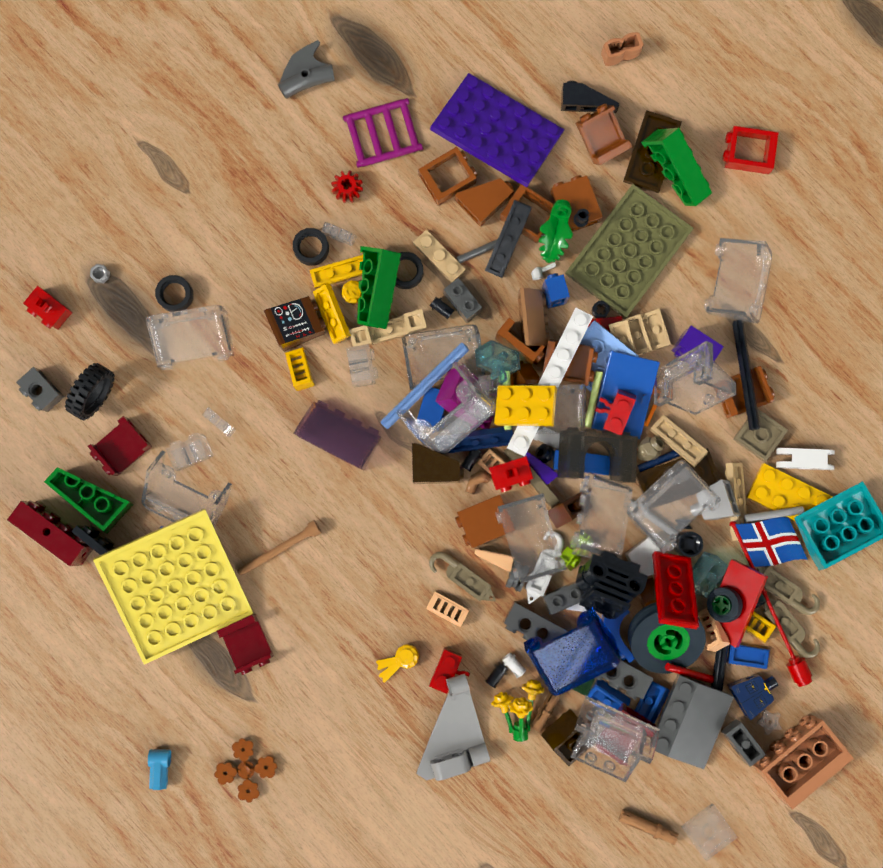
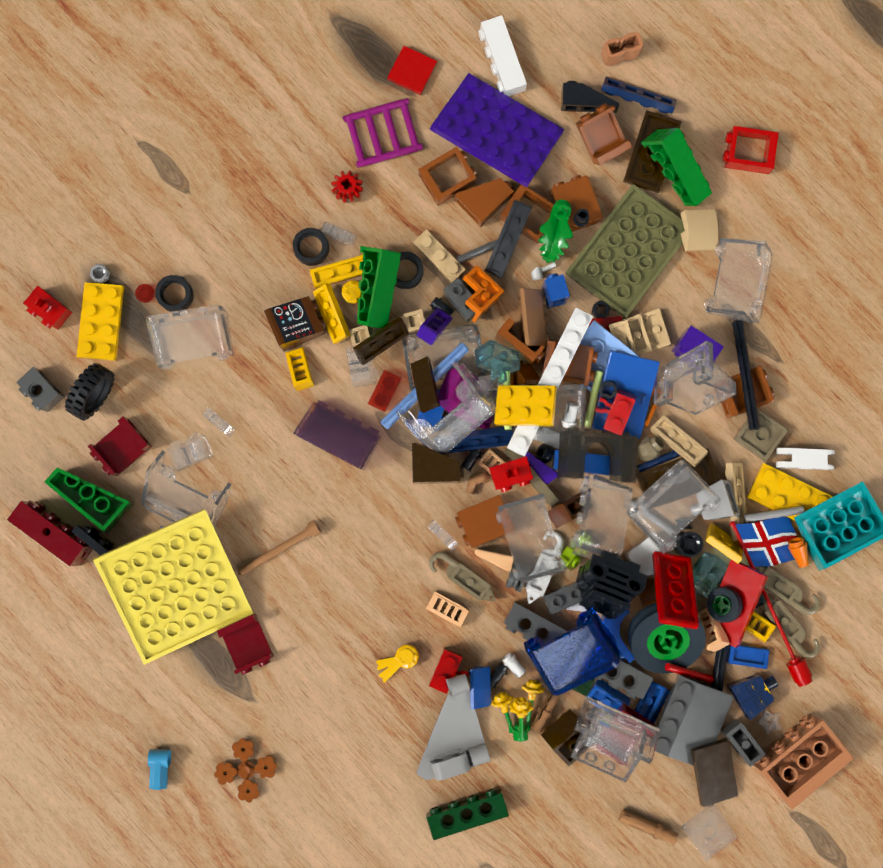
dark grey pin [277,40,335,99] -> none
none -> yellow plate [76,282,124,361]
none -> clear red plate [135,284,155,303]
none -> dark brown tile [353,317,409,365]
none -> clear red plate [368,370,402,413]
none -> red tile [387,46,437,96]
none -> dark brown tile [410,356,440,413]
none -> dark purple slope [416,308,453,345]
none -> dark green brick [426,788,509,841]
none -> clear beam [427,520,459,551]
none -> orange panel [463,265,504,323]
none -> blue slope [470,666,491,709]
none -> white brick [478,15,527,96]
none -> white pin [561,402,579,428]
none -> black bush [599,380,617,399]
none -> dark blue plate [601,76,676,114]
none -> tan slope [680,209,718,252]
none -> dark brown tile [691,738,738,807]
none -> yellow tile [706,523,743,564]
none -> orange cone [788,537,810,568]

